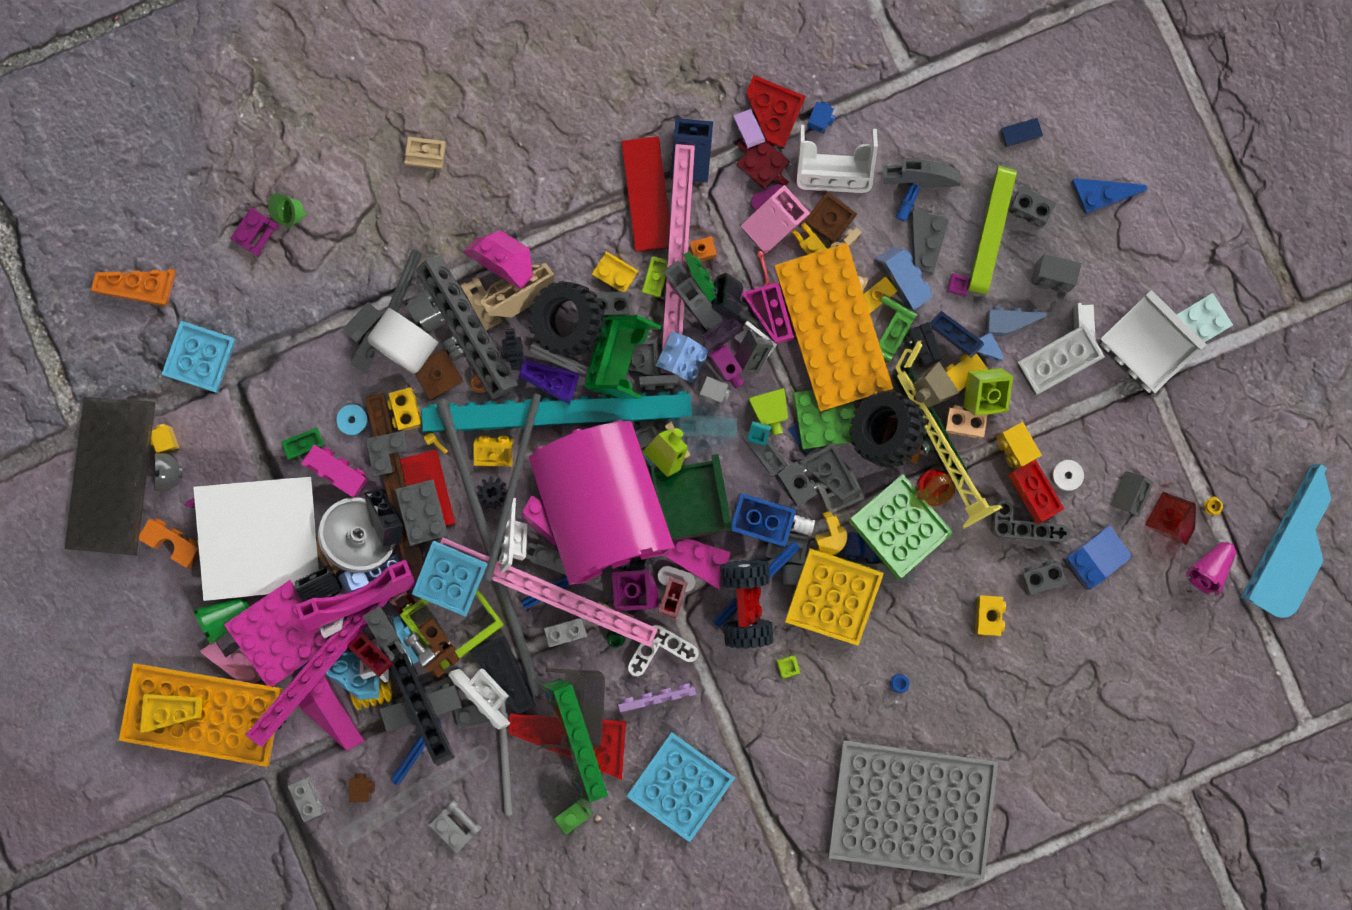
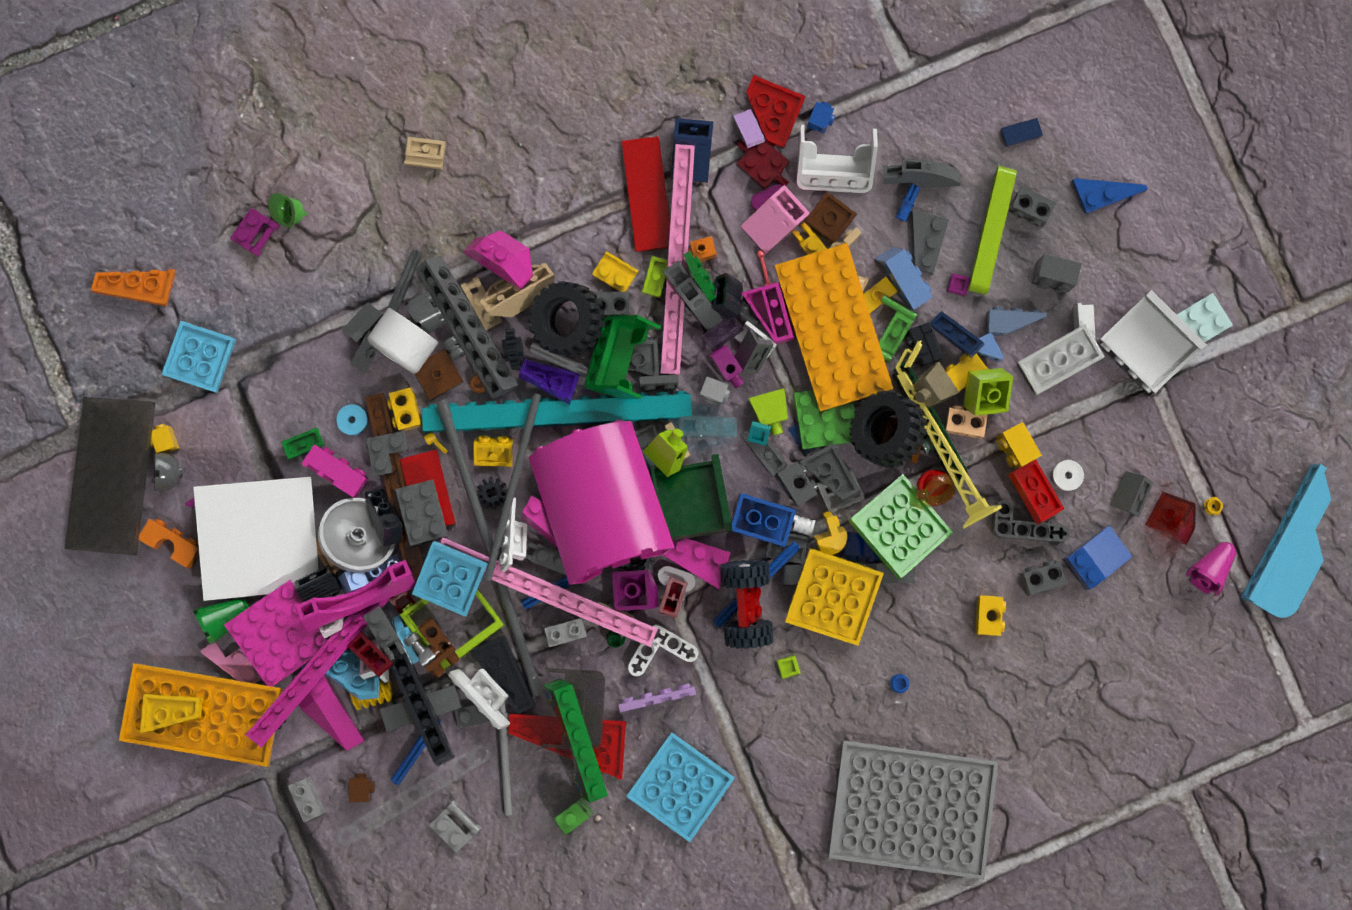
light blue bracket [656,331,708,383] -> none

